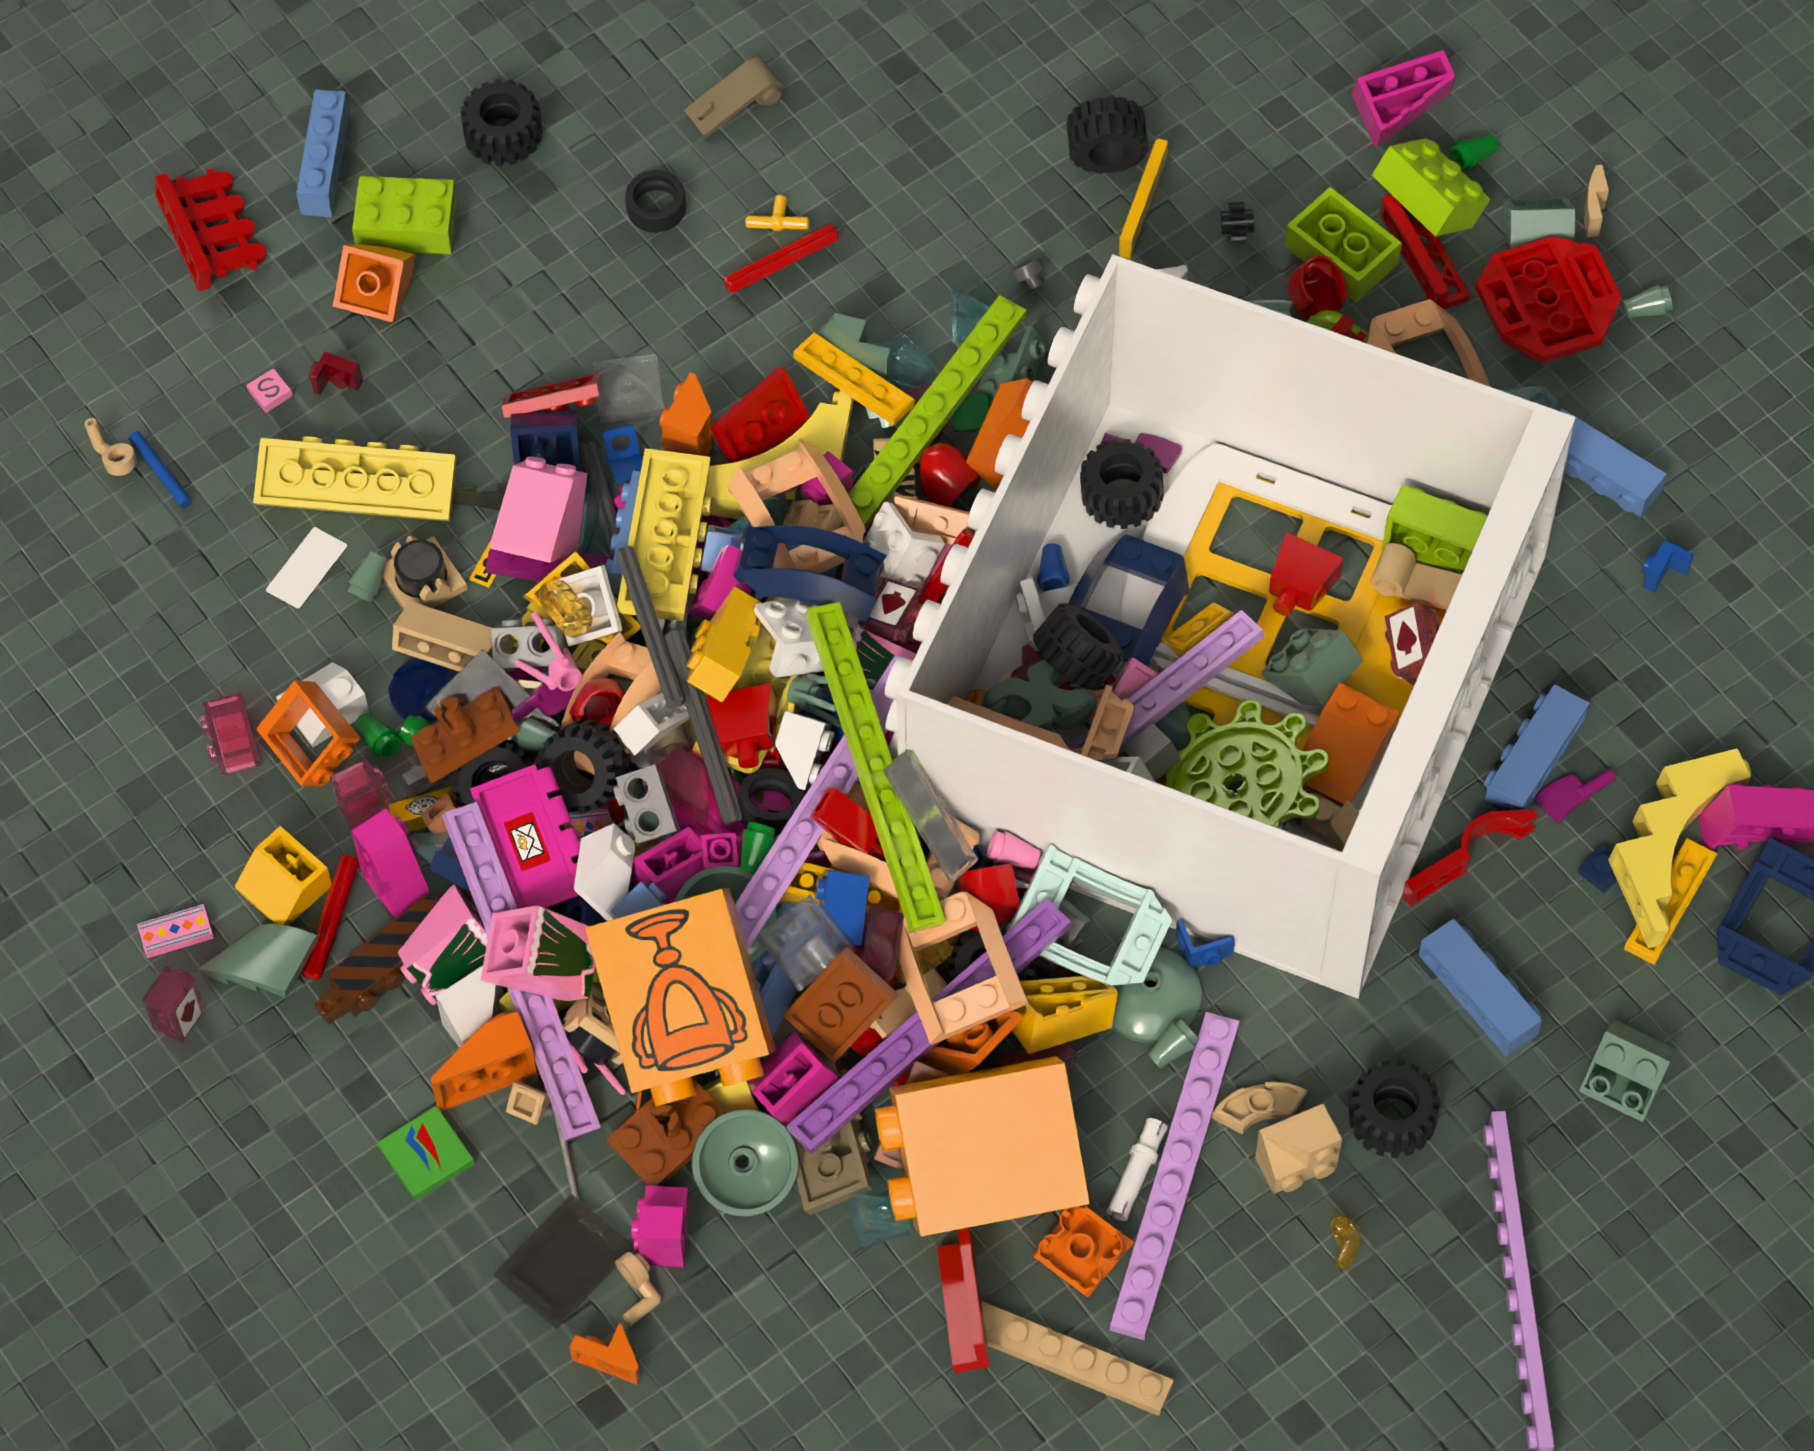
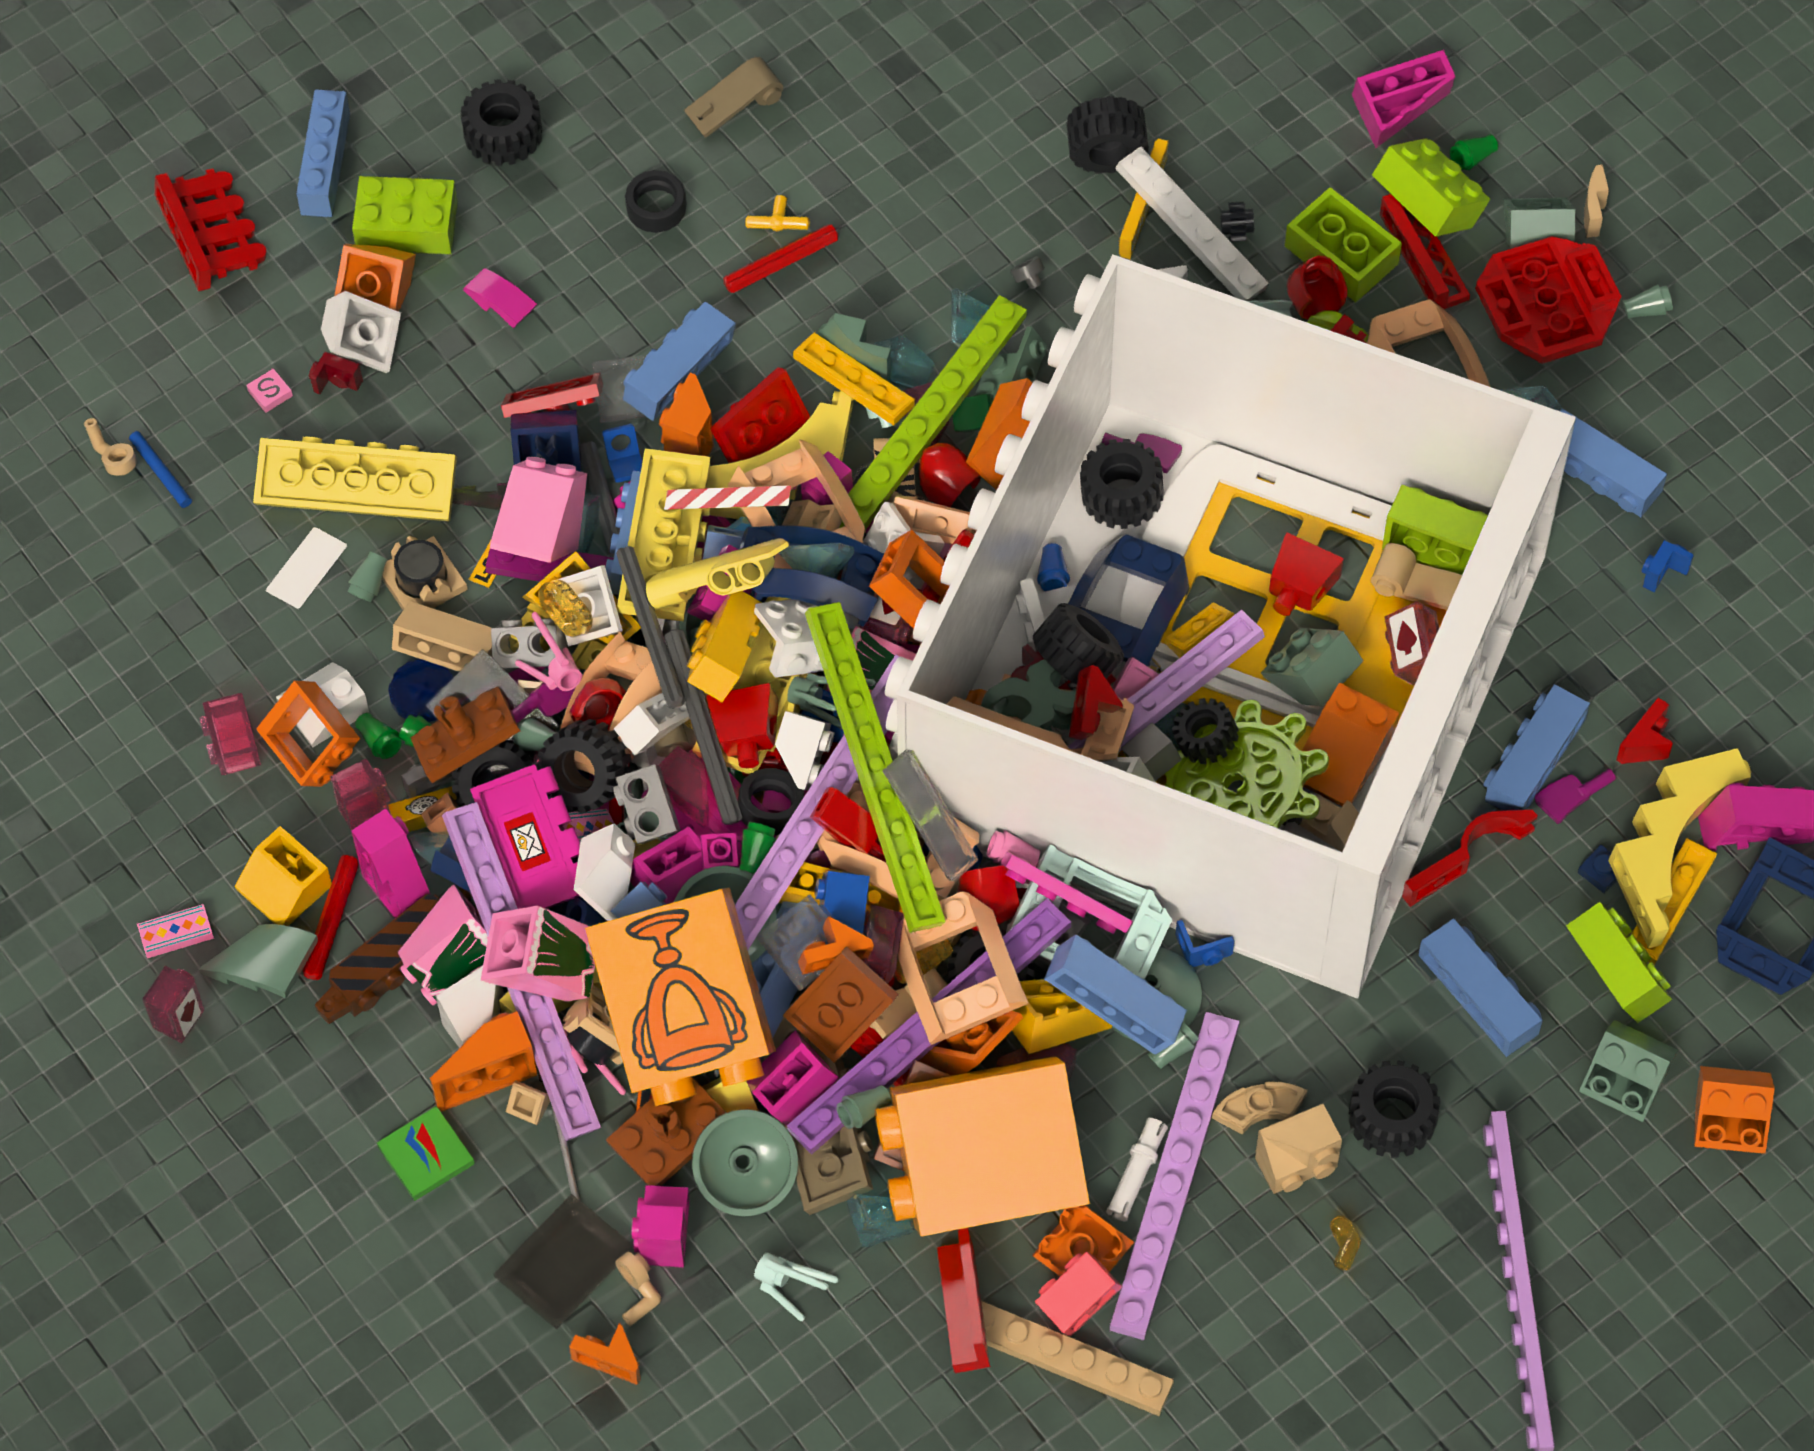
none -> white slope [321,291,401,373]
none -> dark pink slope [463,268,537,329]
none -> medium blue brick [623,302,736,421]
none -> light yellow panel [646,538,789,609]
none -> sticker [664,485,791,510]
none -> light aqua plant [754,1252,839,1321]
none -> clear light blue slope [779,543,854,578]
none -> orange slope [798,917,874,975]
none -> sand green cone [836,1085,891,1129]
none -> orange window [869,529,949,629]
none -> plate [1000,852,1133,934]
none -> coral brick [1035,1252,1122,1336]
none -> medium blue brick [1044,935,1187,1055]
none -> red slope [1069,665,1123,740]
none -> white plate [1115,147,1269,301]
none -> black tyre [1172,698,1239,764]
none -> lime brick [1566,902,1672,1023]
none -> red slope [1616,697,1673,764]
none -> orange slope [1694,1066,1775,1154]

